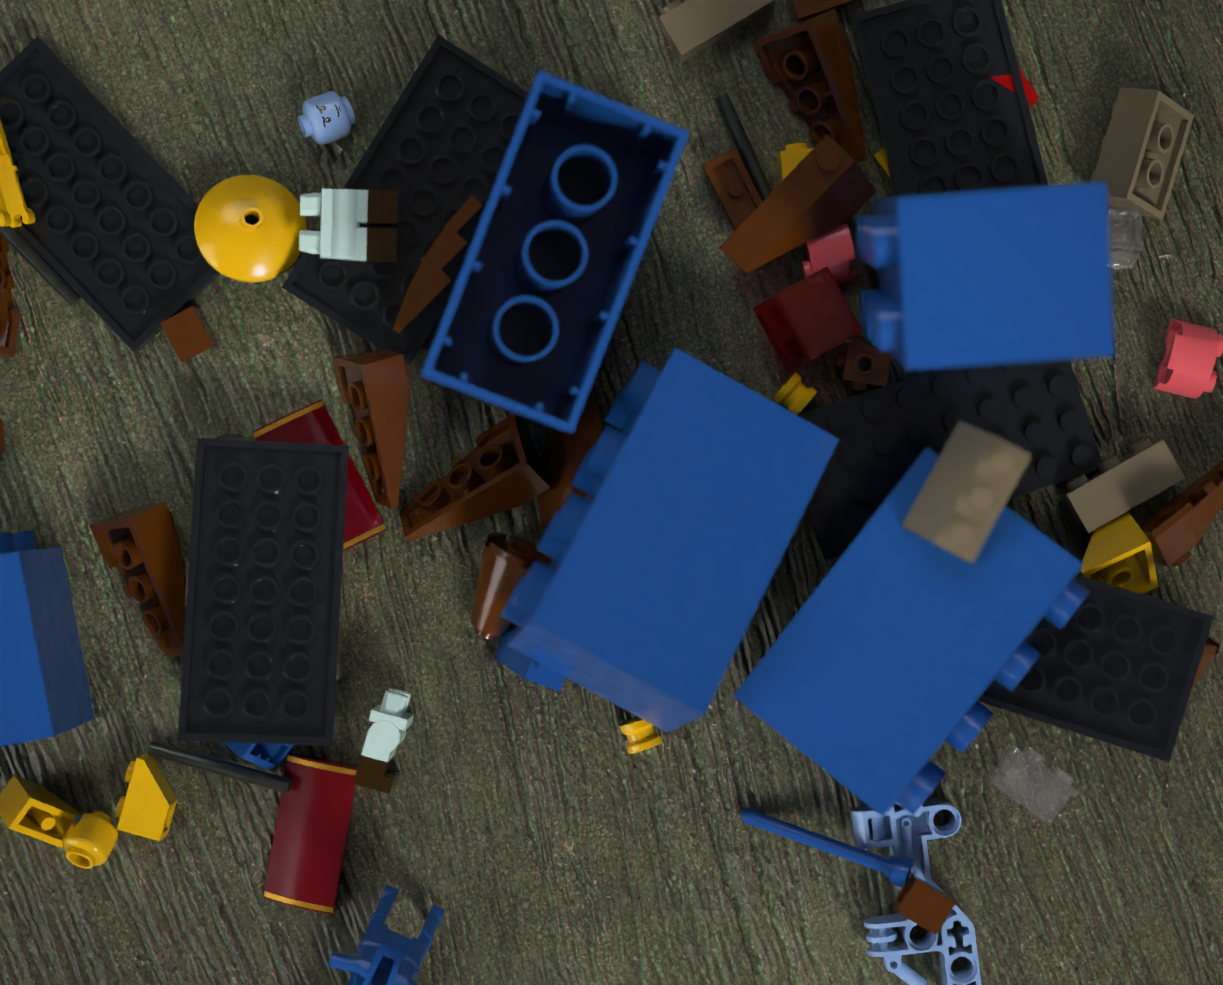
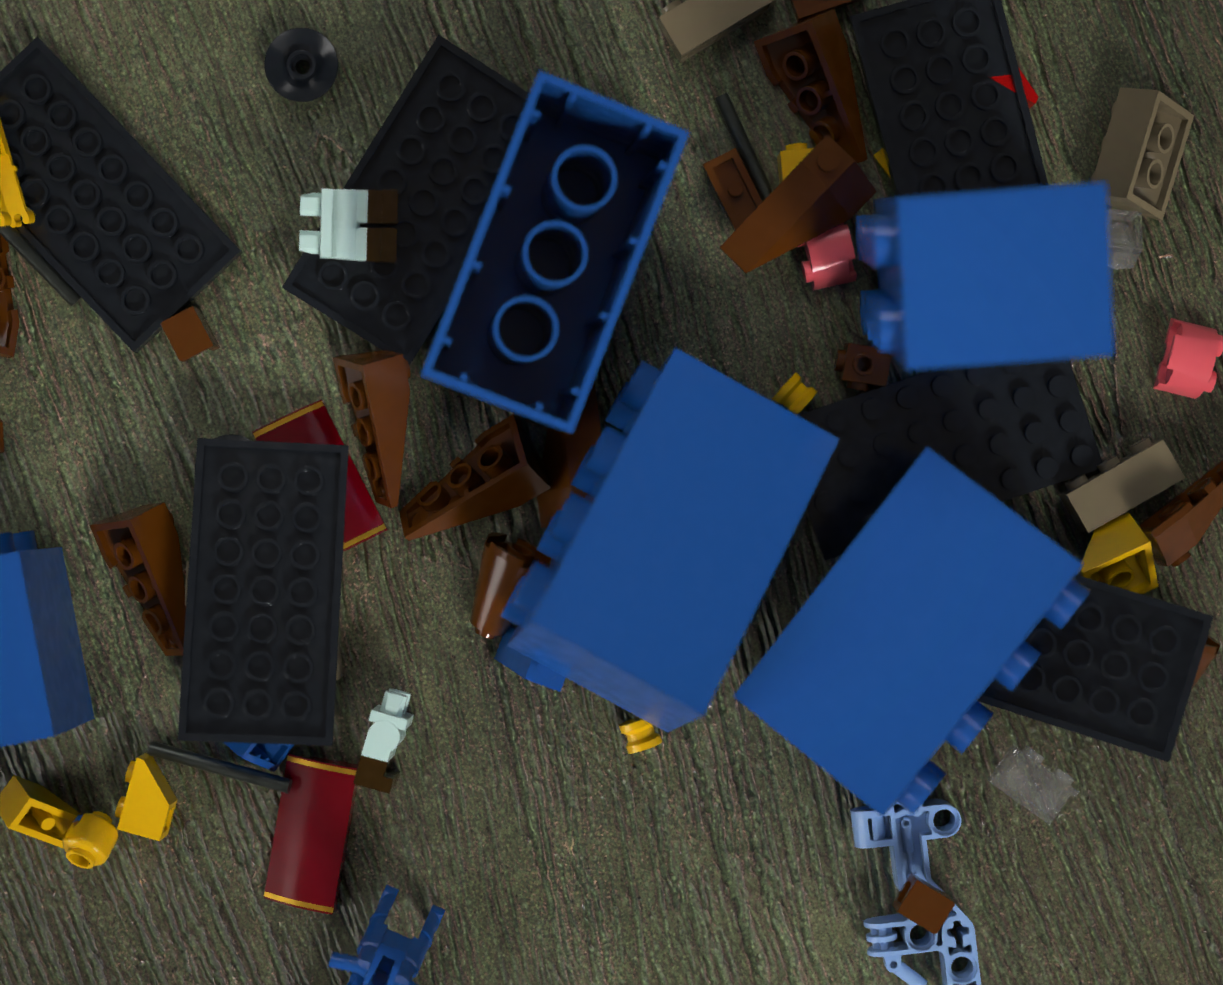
yellow dish [194,175,307,283] -> none
light blue head [297,91,356,145] -> none
reddish brown slope [393,195,483,334] -> none
blue piece [740,809,913,888] -> none
clear red slope [753,266,863,373] -> none
dark tan slope [902,421,1031,564] -> none
none -> black dish [264,28,339,102]

